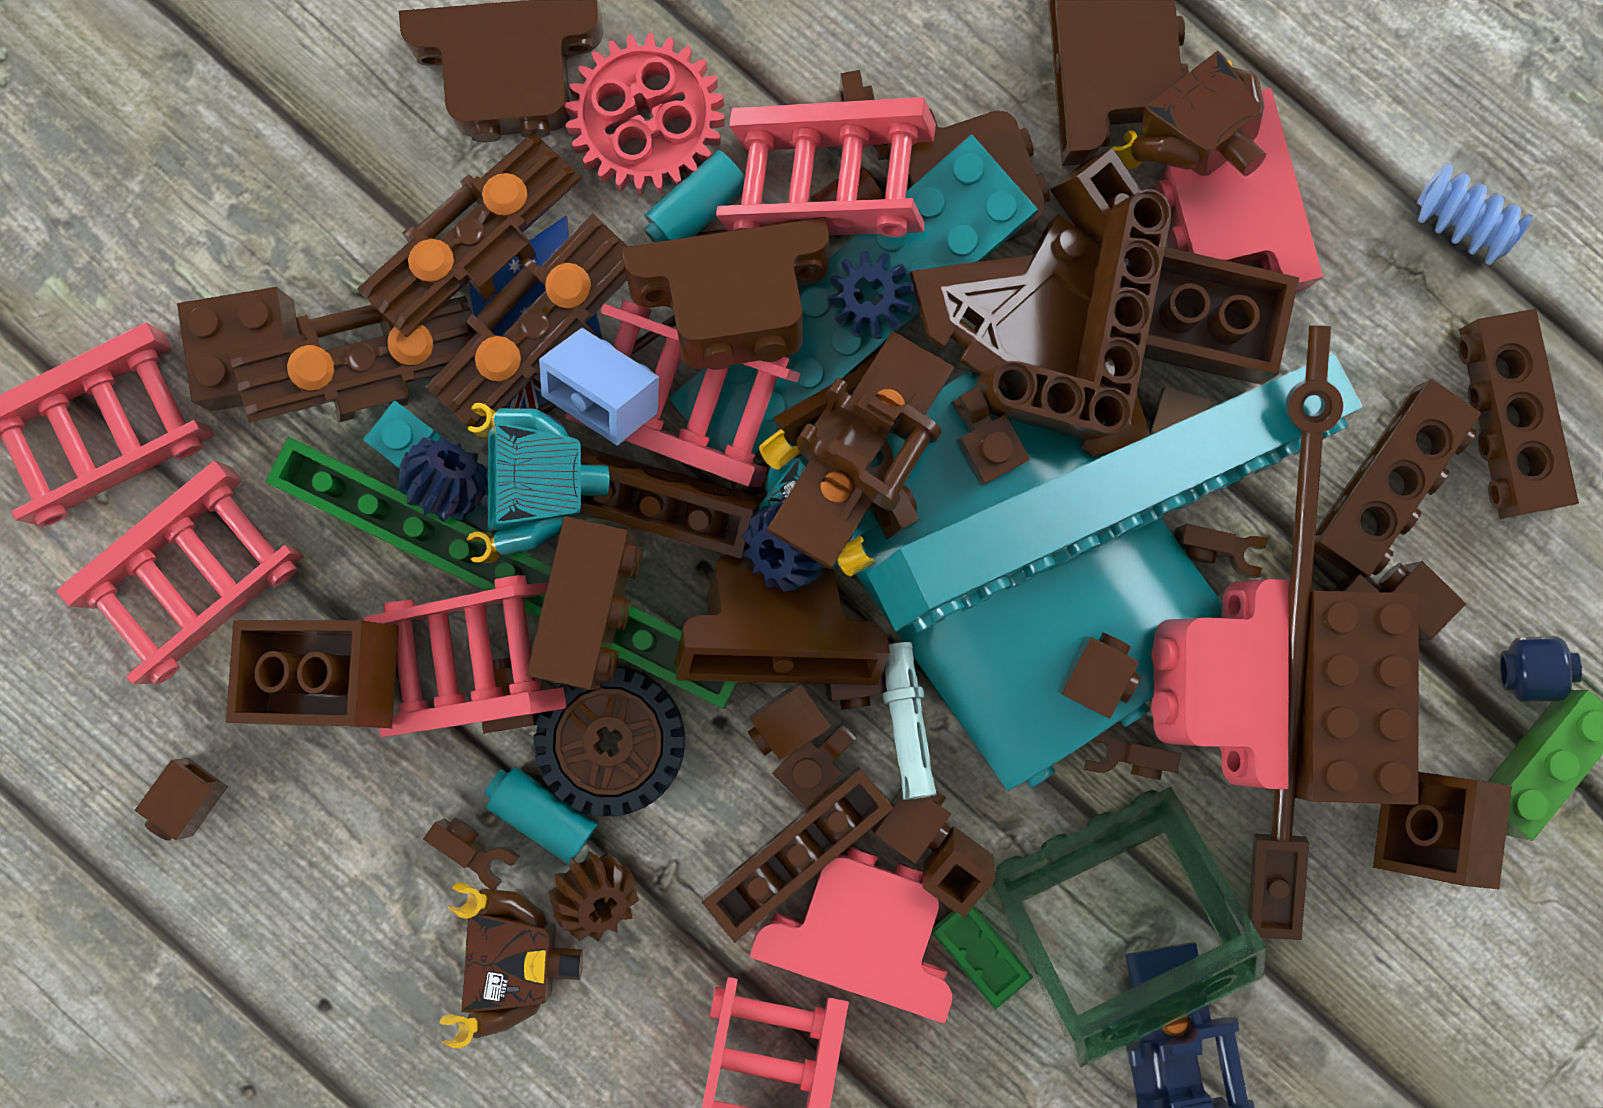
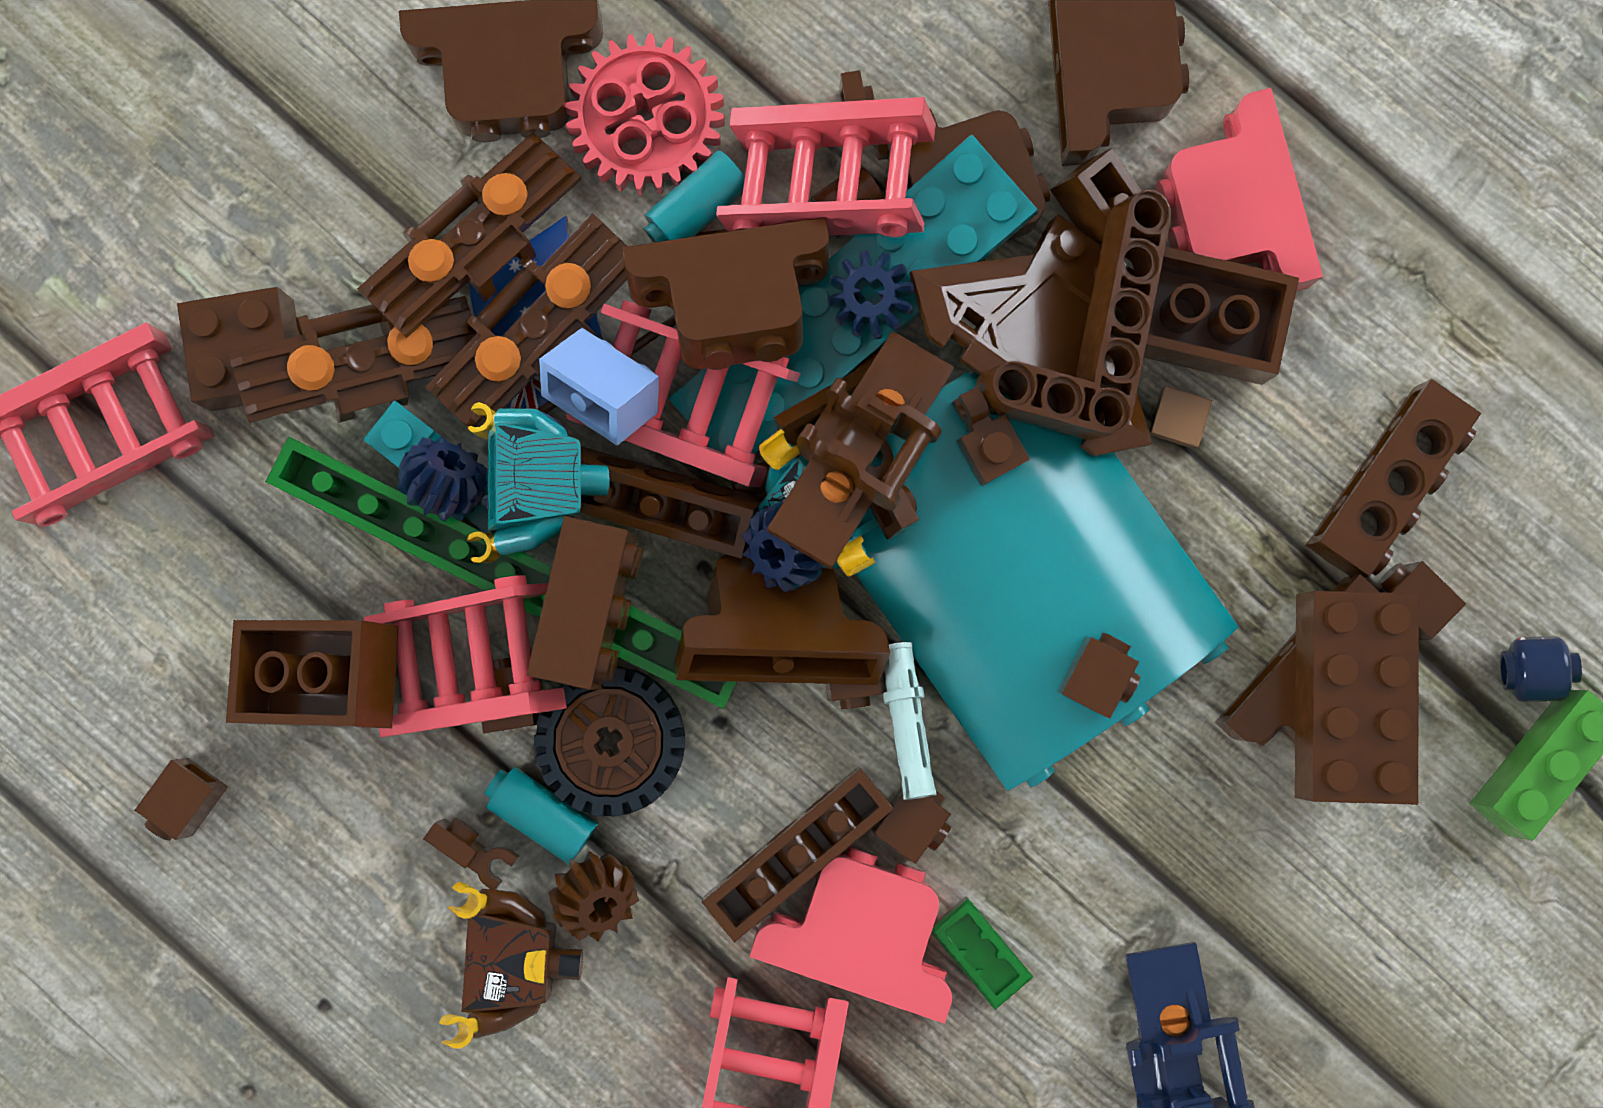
coral fence [56,460,304,685] -> none
reddish brown slope [747,683,831,760] -> none
reddish brown plate [772,722,857,809] -> none
teal brick [867,353,1363,633] -> none
reddish brown brick [923,826,996,917] -> none
clear green windscreen [991,787,1267,1068] -> none
reddish brown plate [1084,732,1181,780] -> none
reddish brown torso [1112,50,1266,176] -> none
coral brick [1151,579,1289,789] -> none
reddish brown plate [1174,524,1268,579] -> none
reddish brown bar [1247,325,1344,940] -> none
reddish brown brick [1373,771,1512,889] -> none
light blue piece [1417,163,1533,265] -> none
reddish brown brick [1457,308,1579,519] -> none

